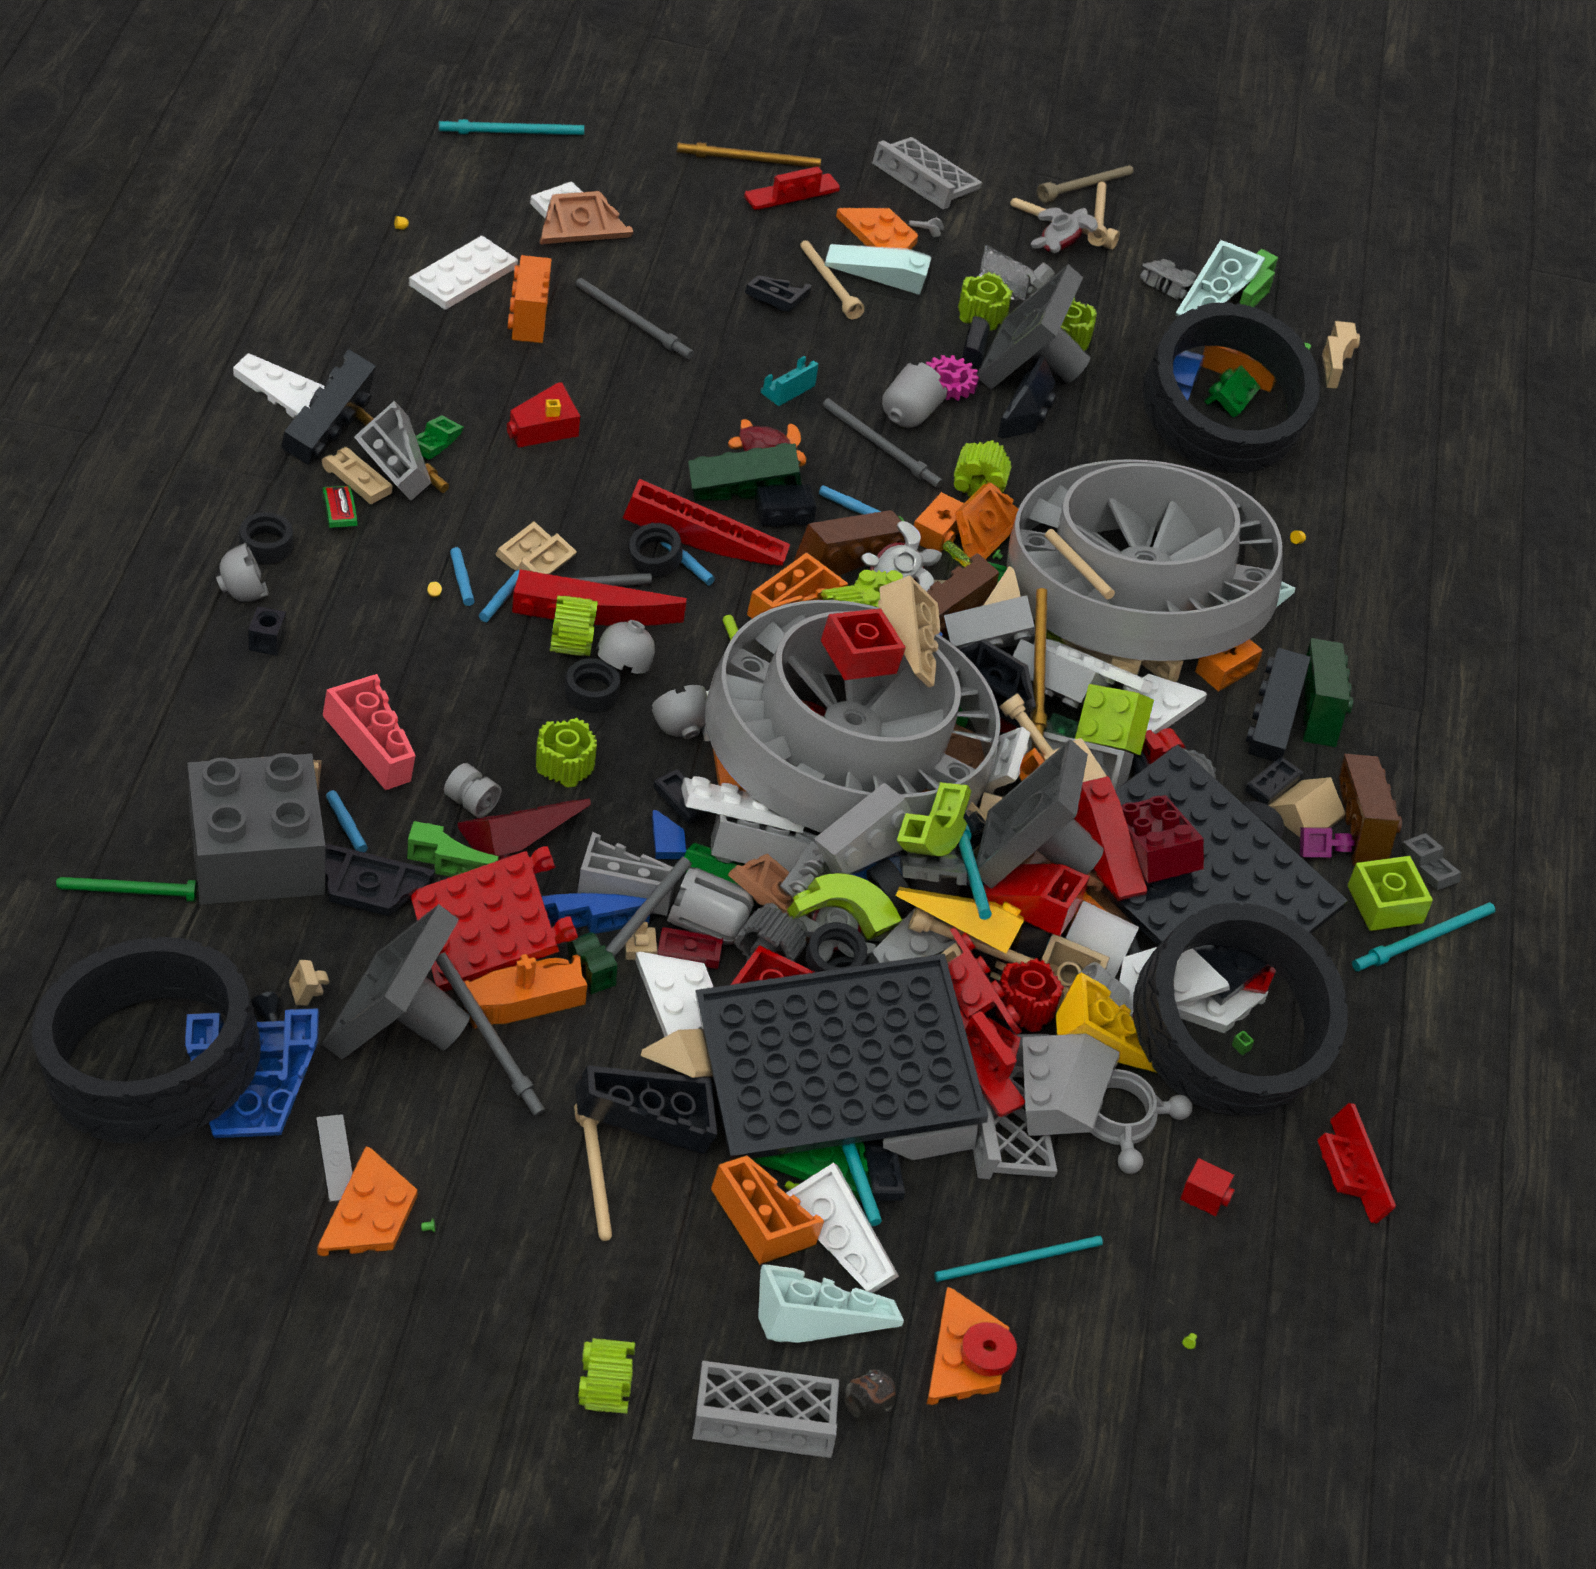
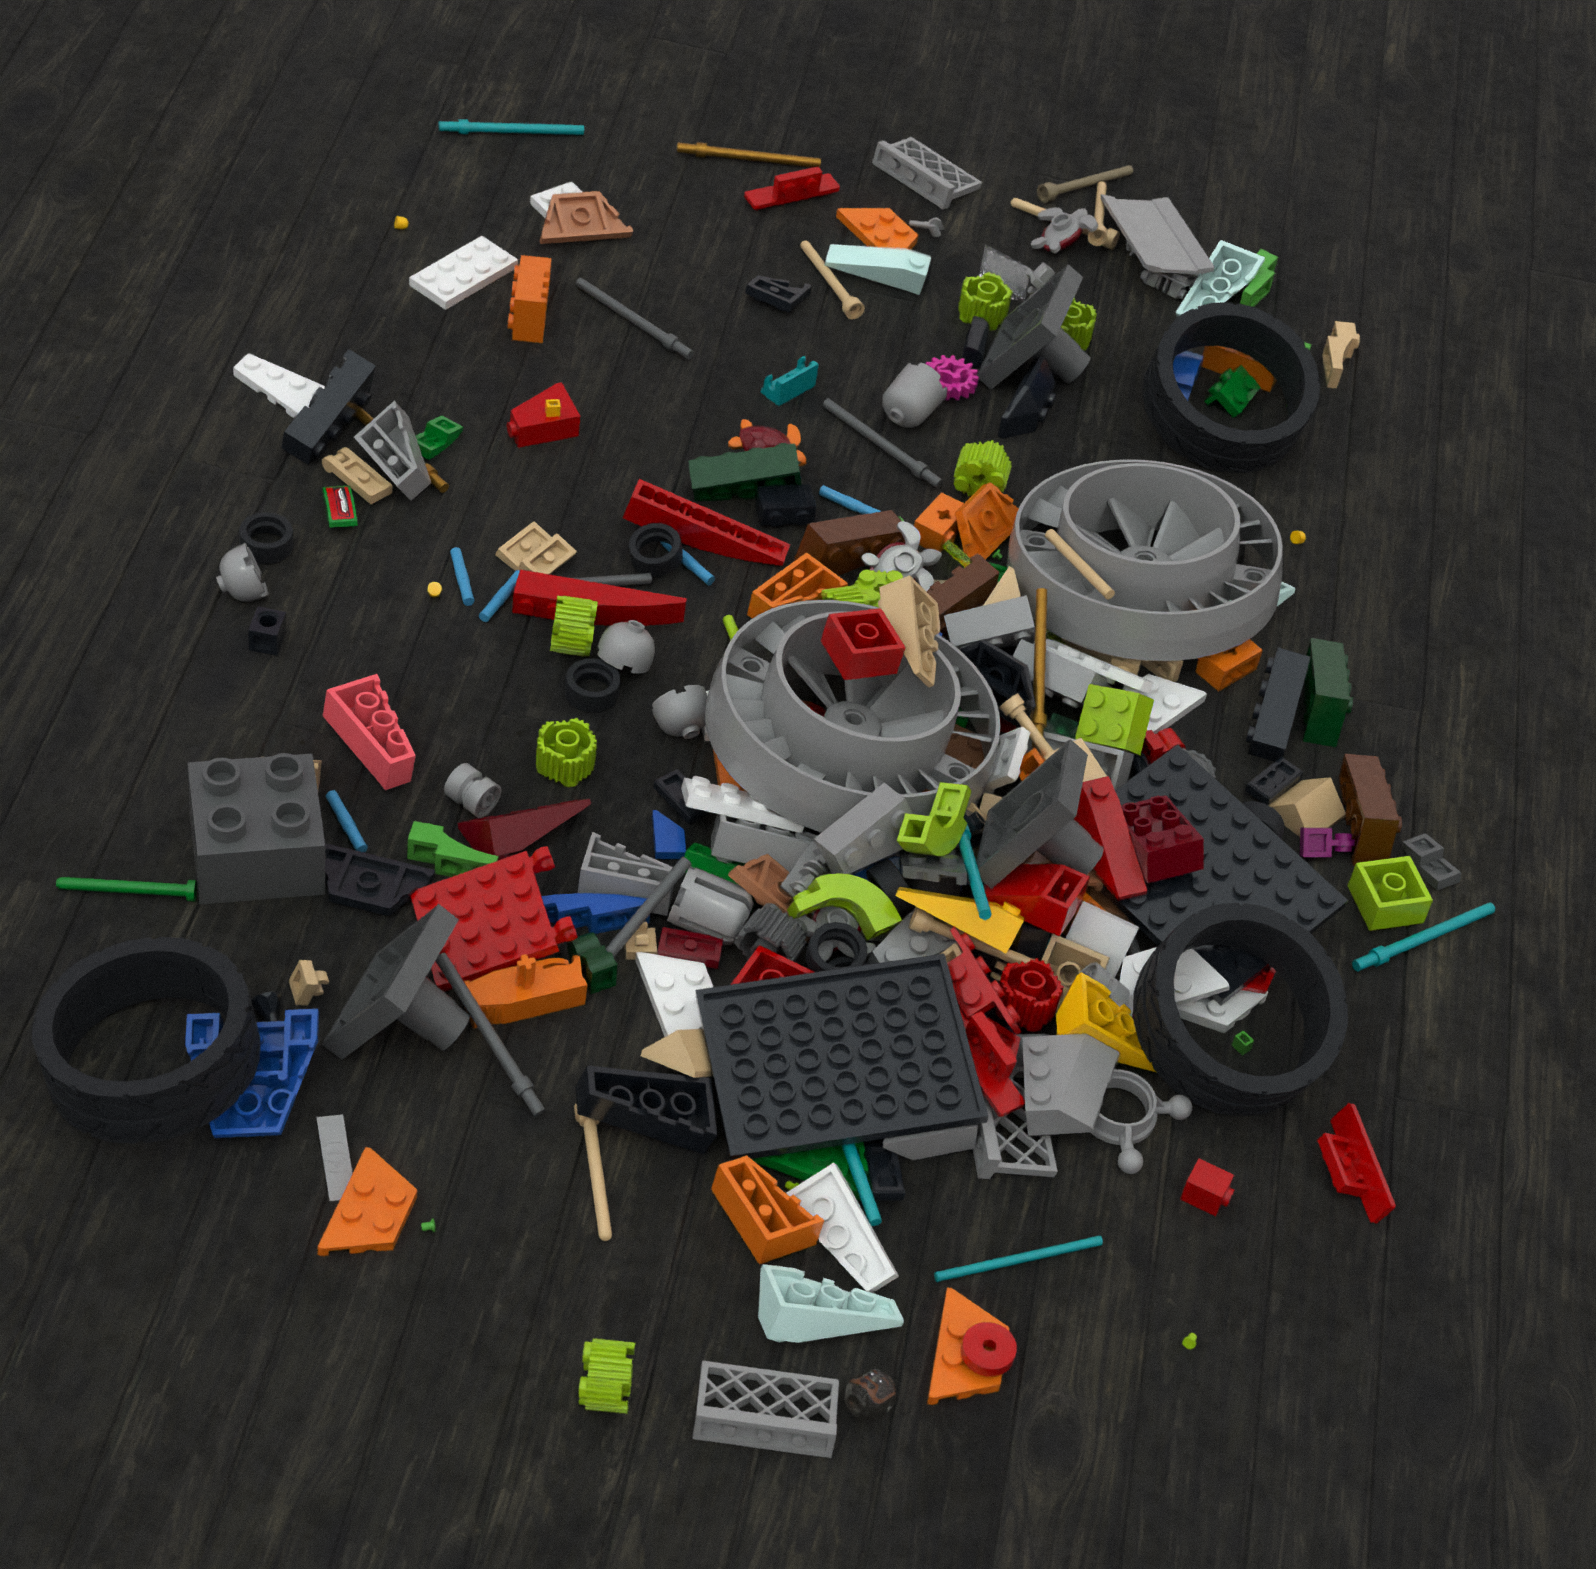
none -> light grey hinge [1100,194,1215,276]

